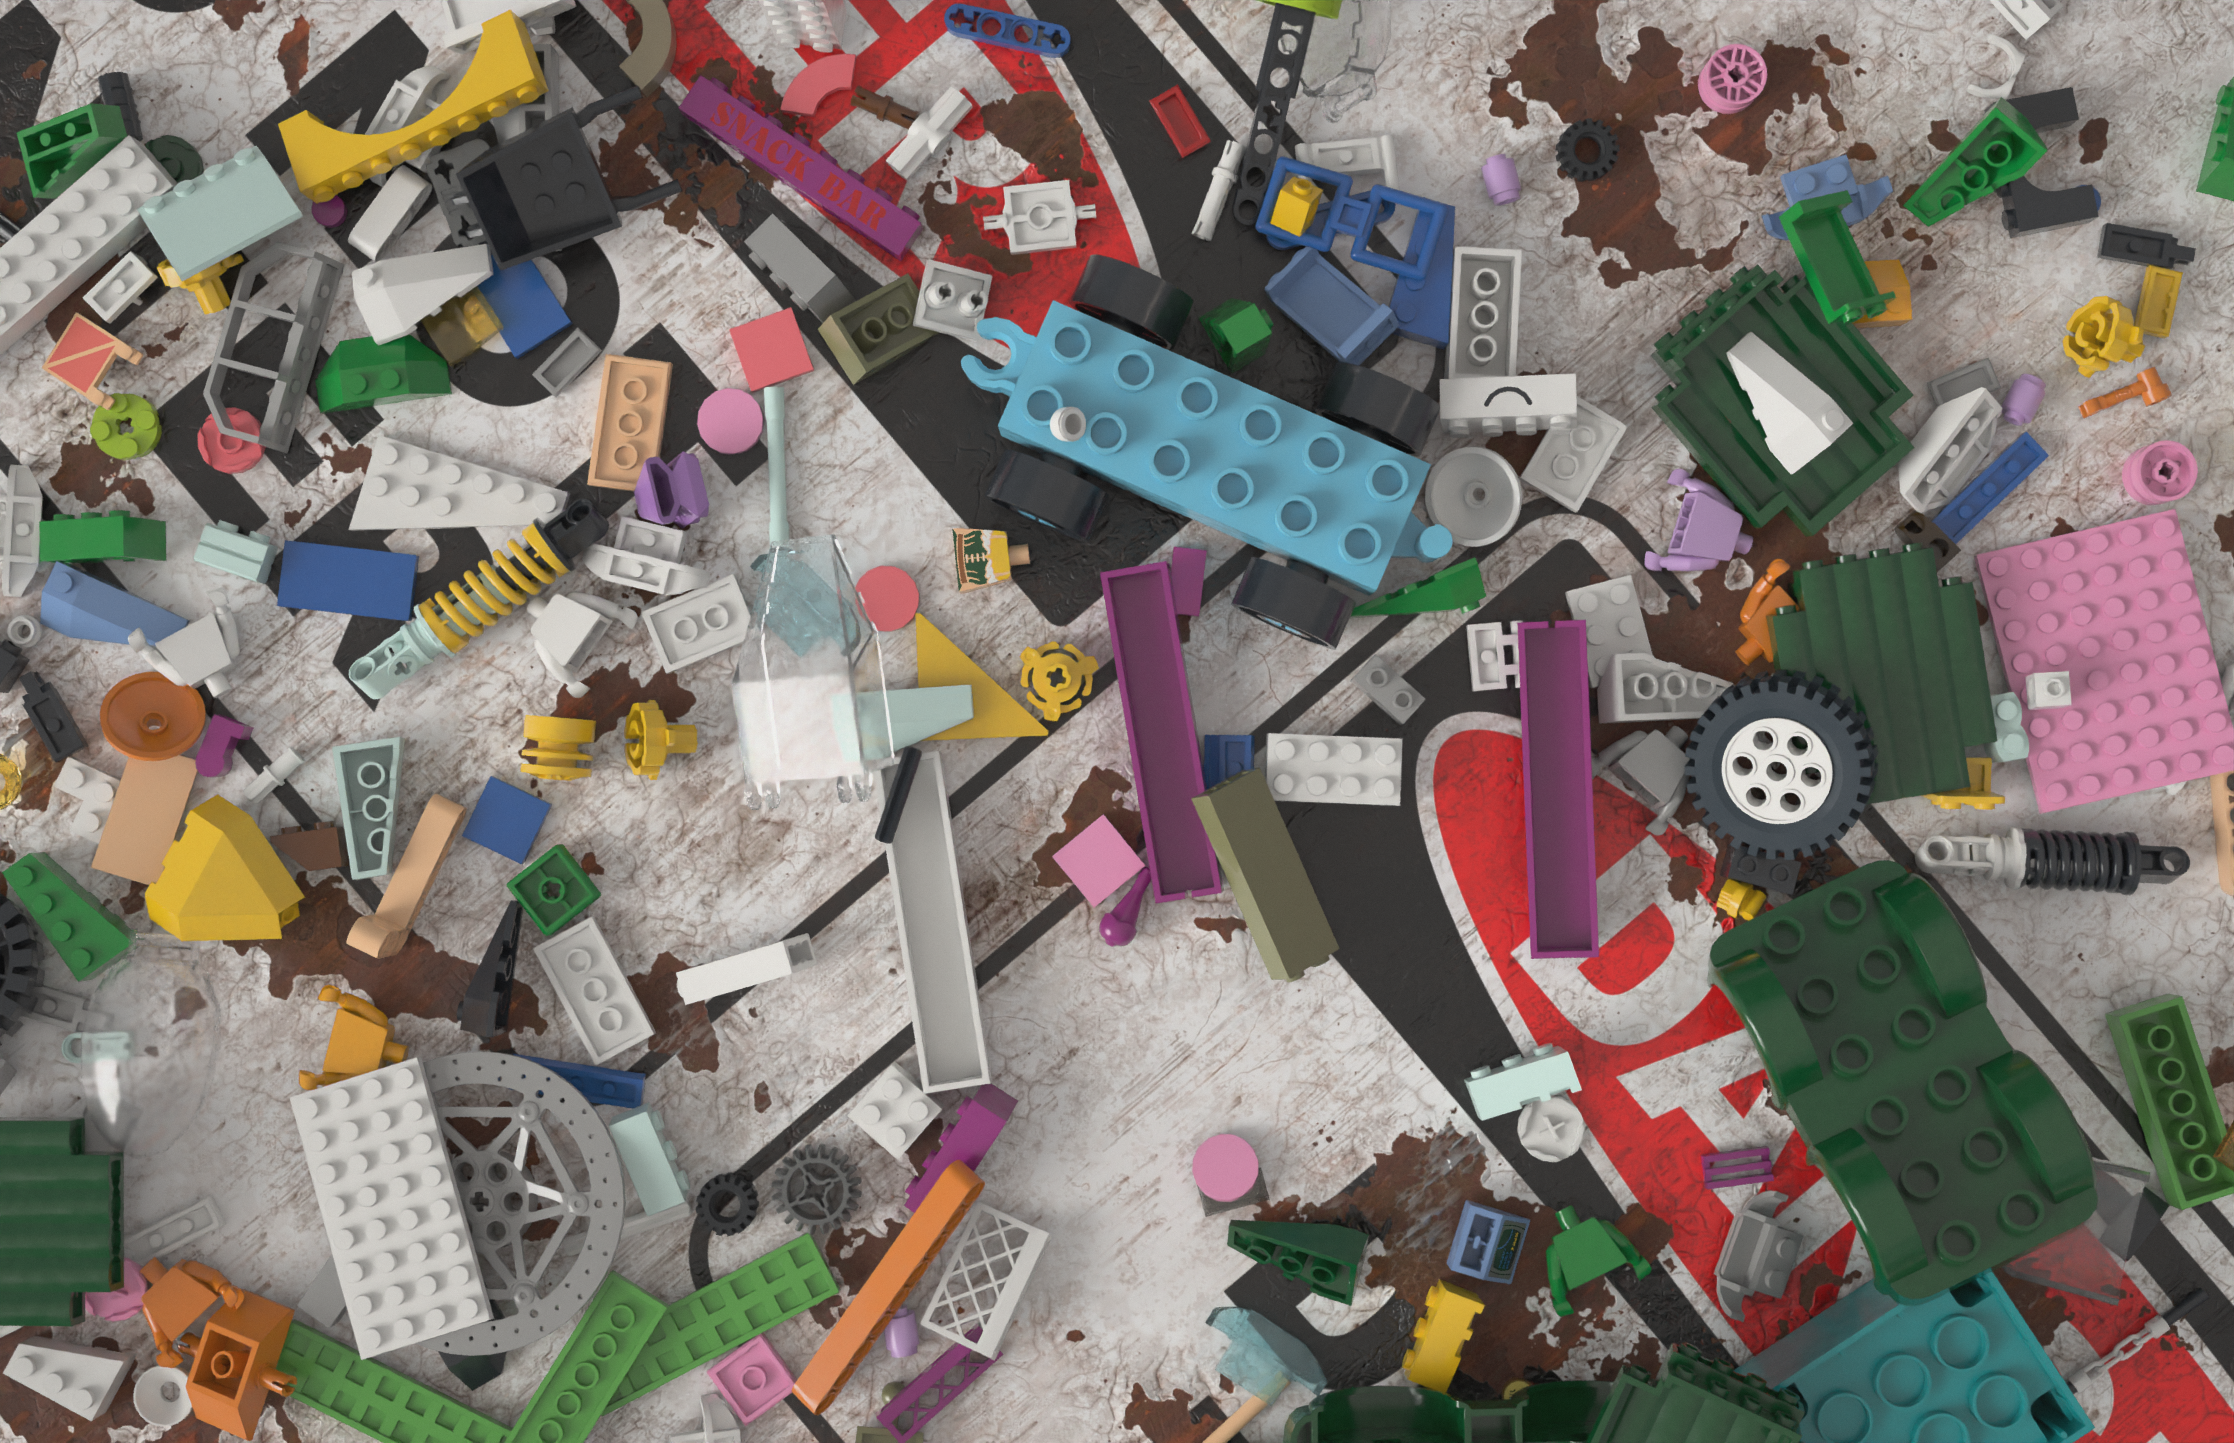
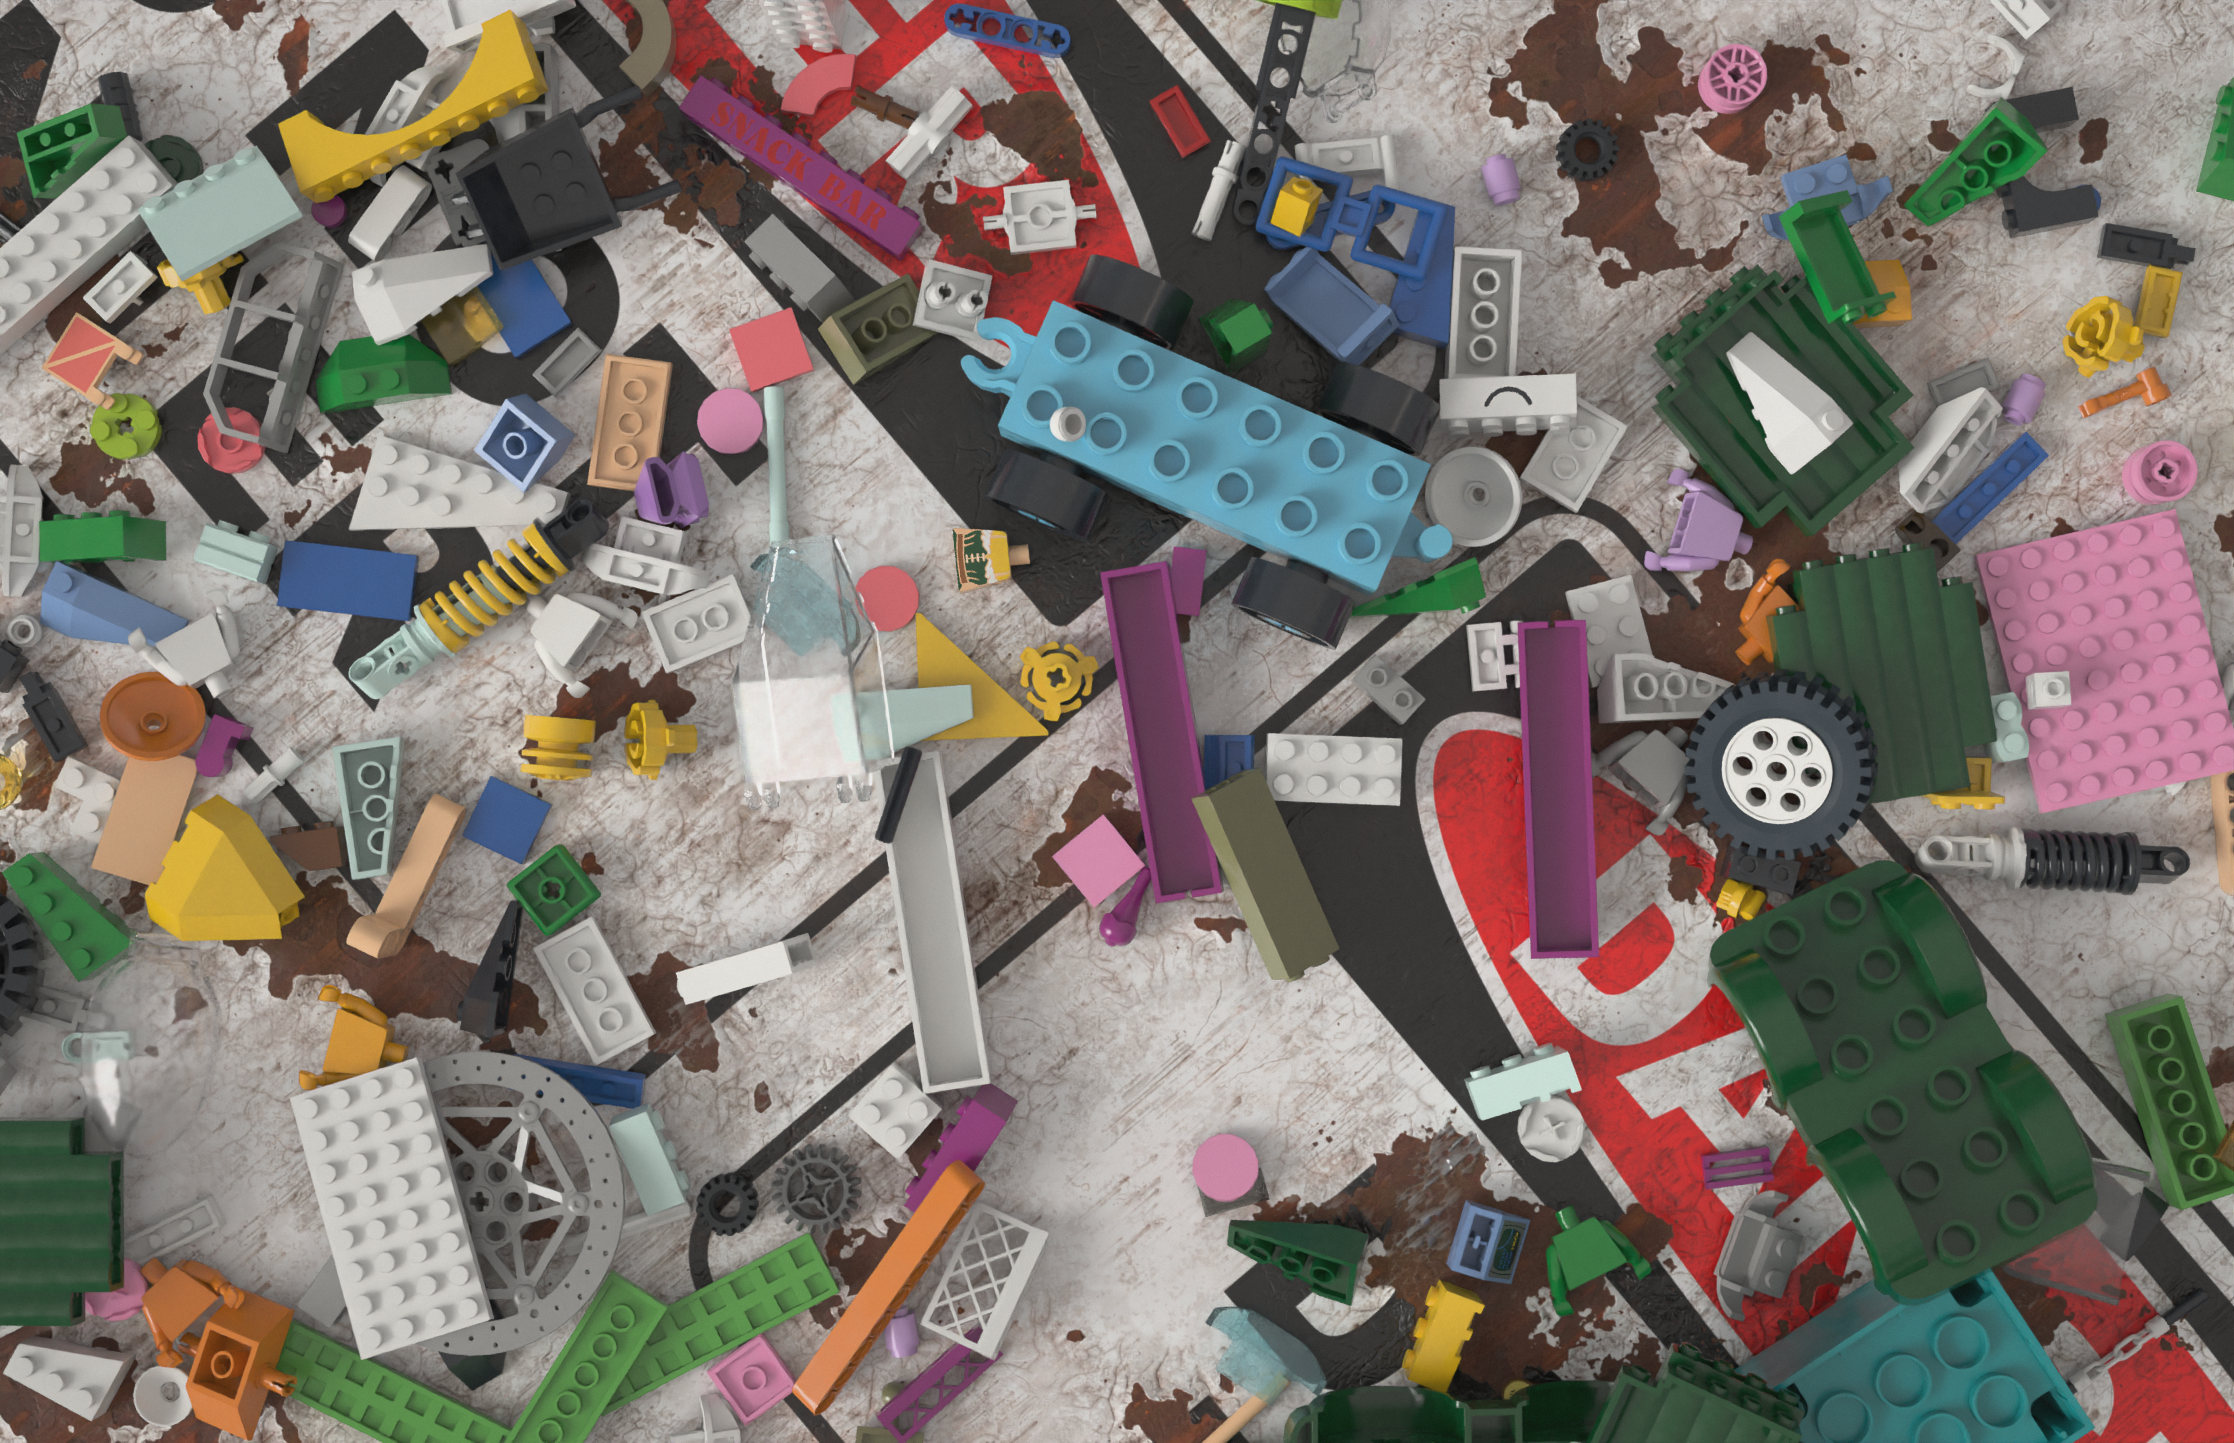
none -> medium blue slope [474,394,575,492]

